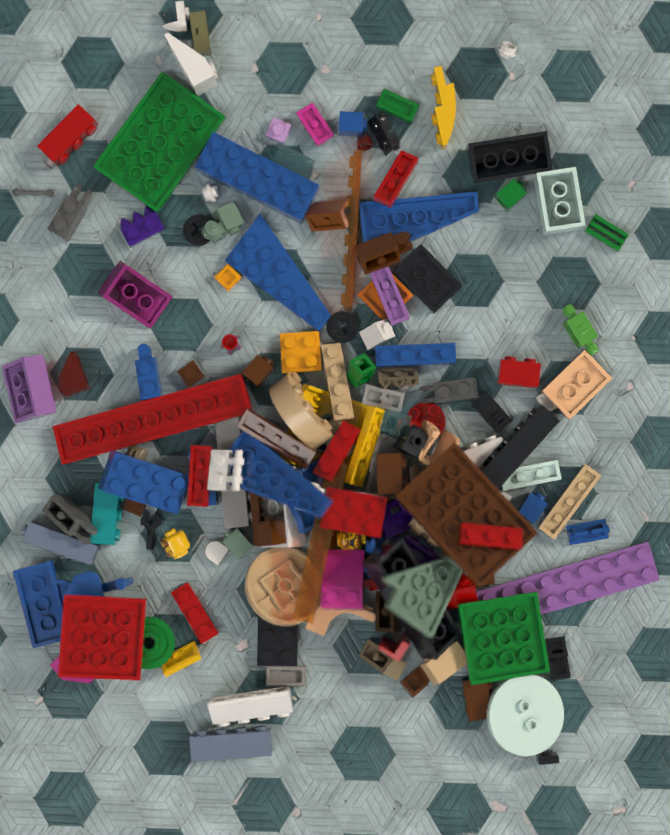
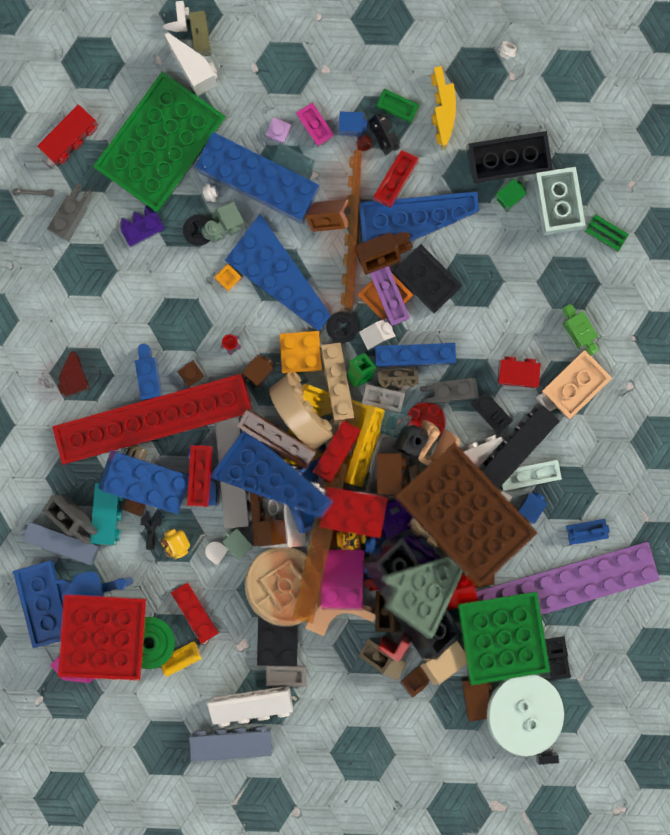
medium lavender slope [2,355,56,423] -> none
magenta slope [97,260,173,329] -> none
white plate [207,450,244,491] -> none
red plate [459,523,523,550] -> none
tan plate [537,464,601,540] -> none

